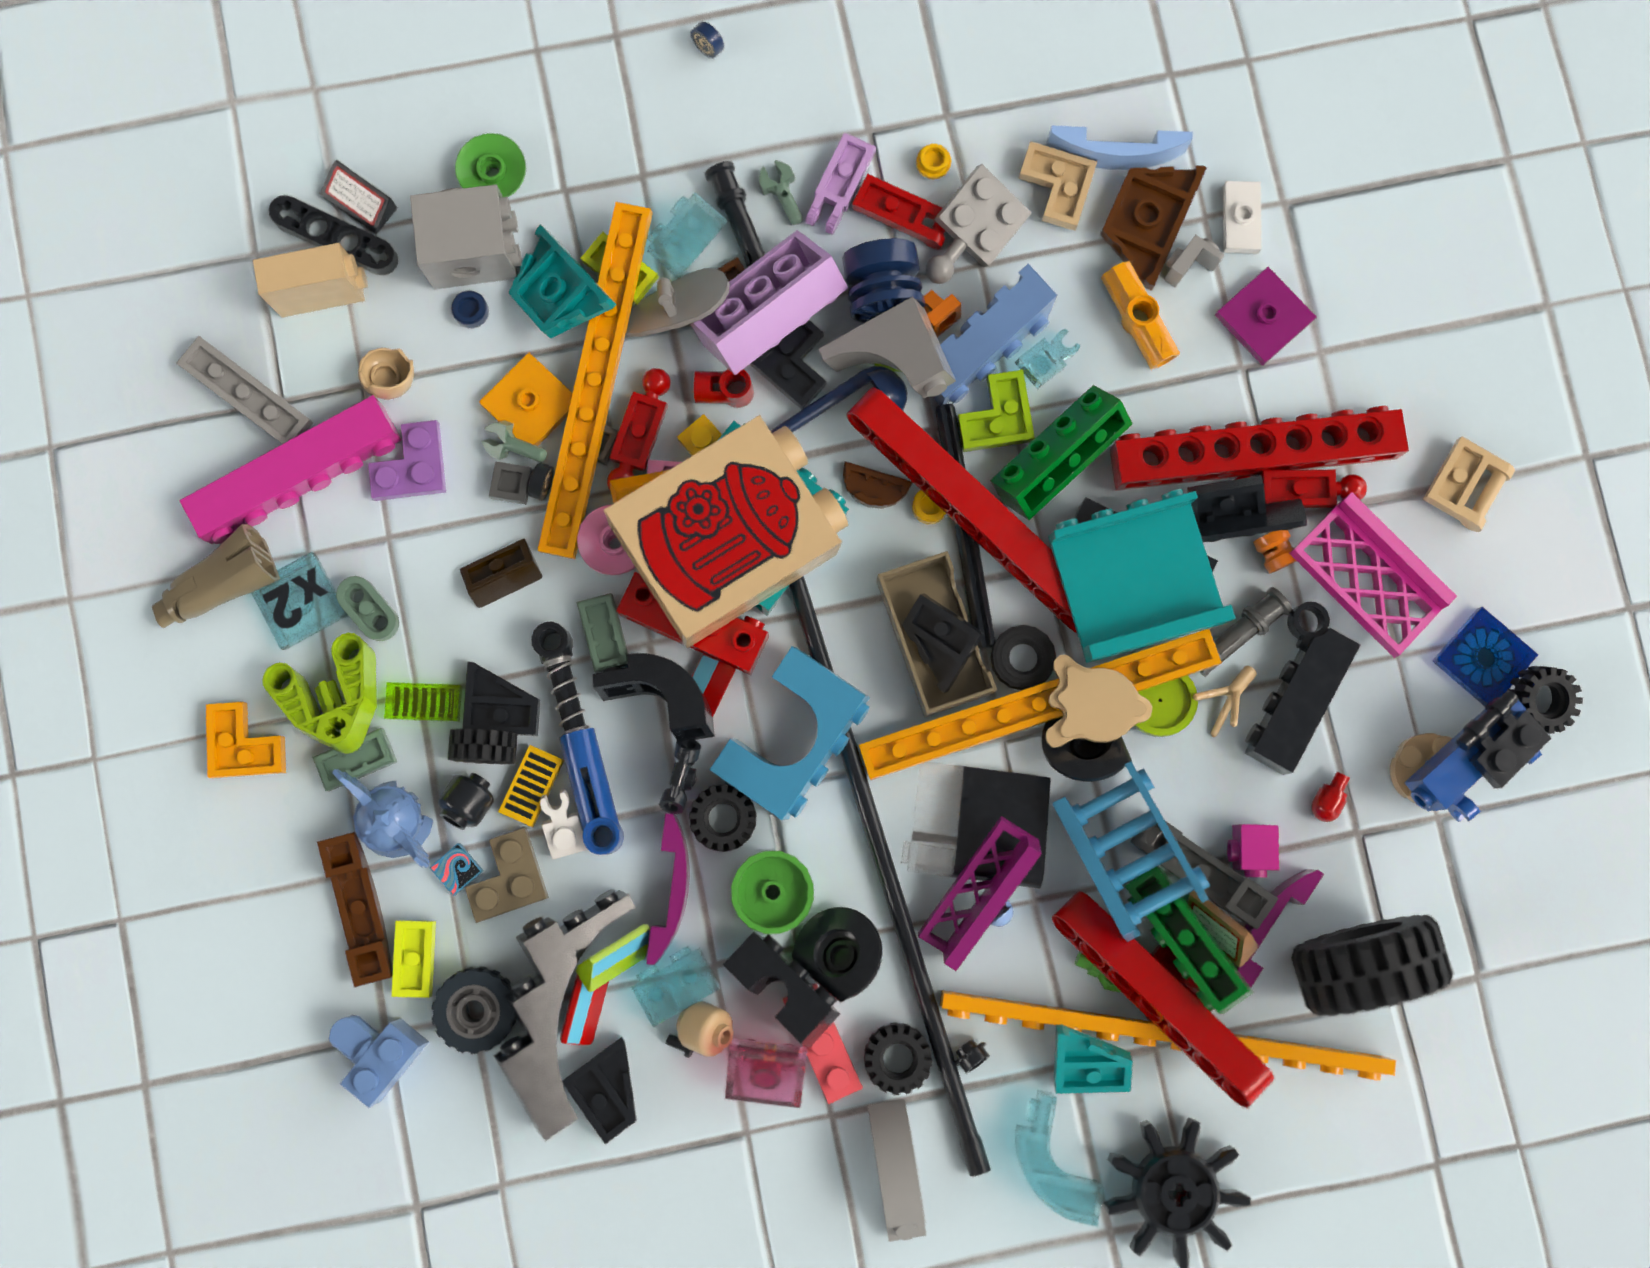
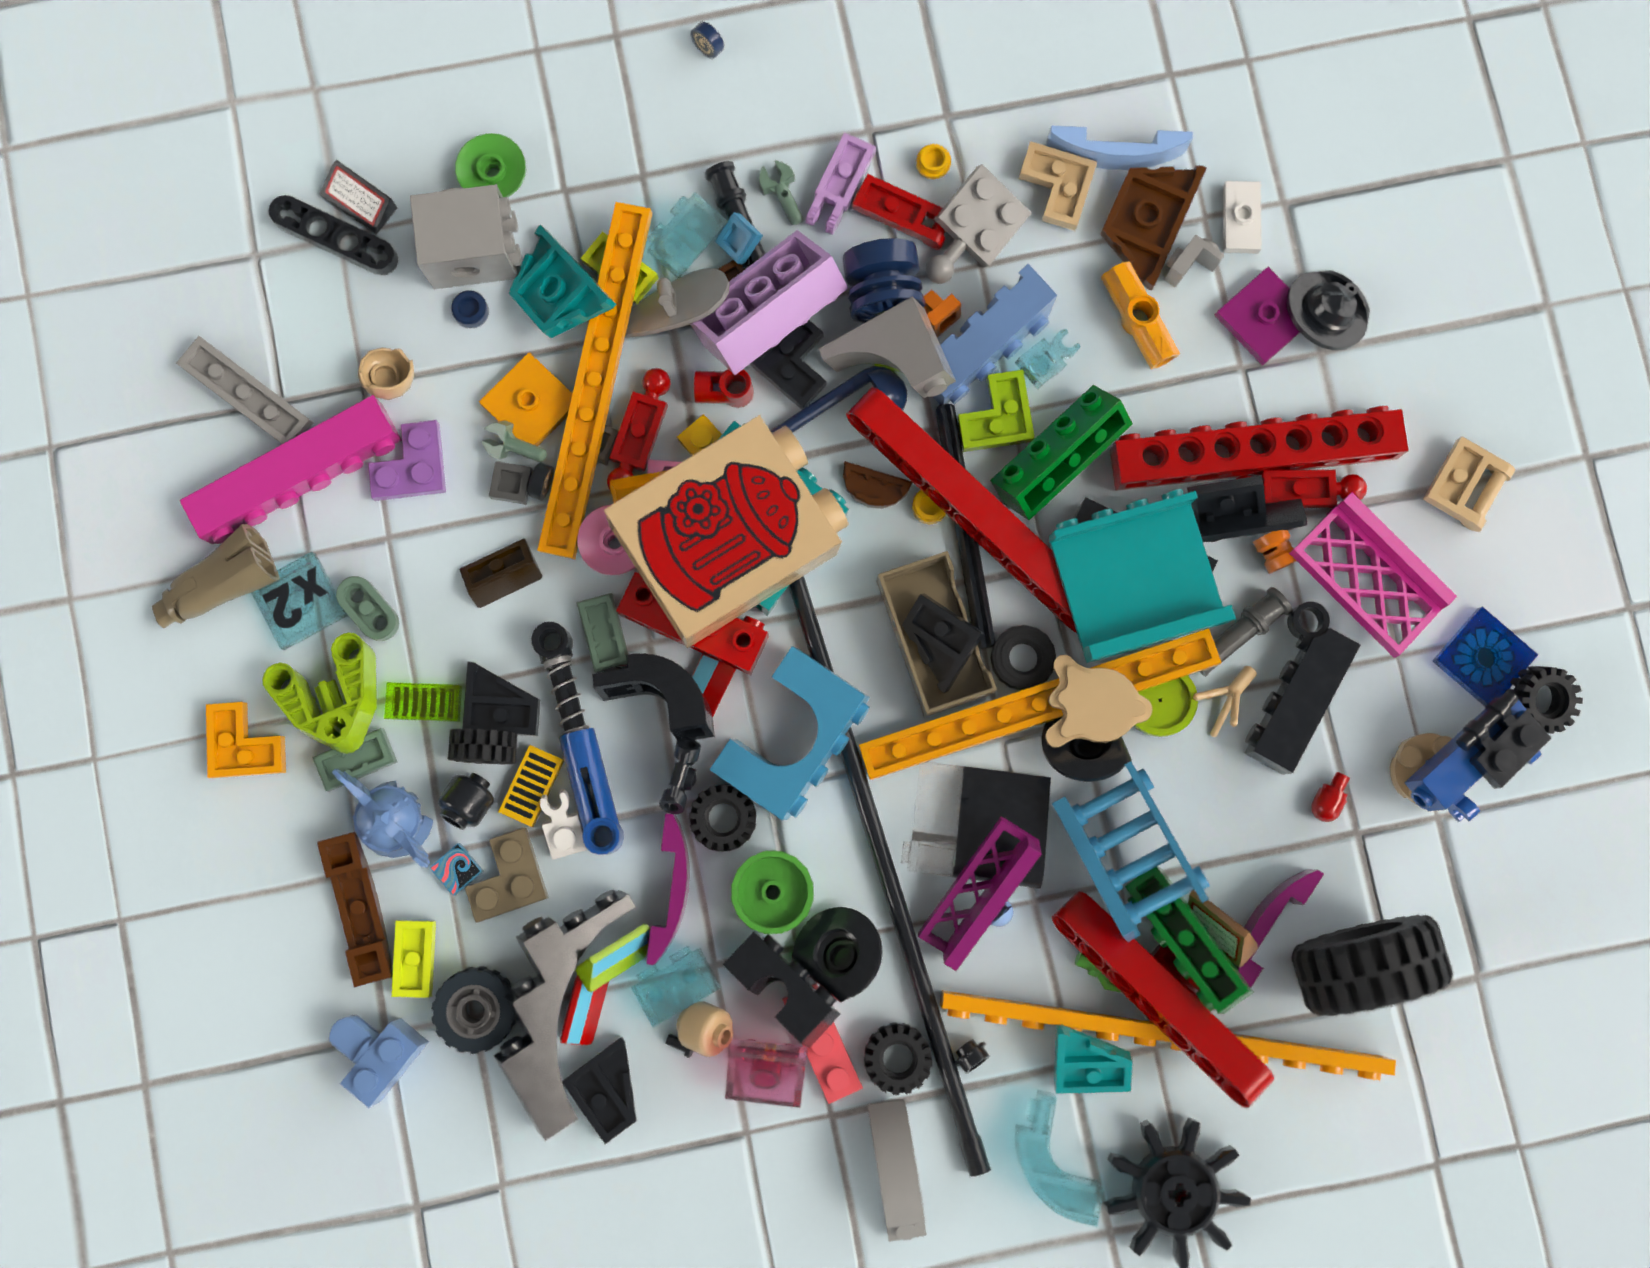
tan brick [253,243,368,318] -> none
dark grey slope [1130,821,1279,930] -> none
dark pink brick [1227,824,1279,878] -> none
none -> dark azure tile [715,212,763,264]
none -> black hat [1286,270,1370,351]

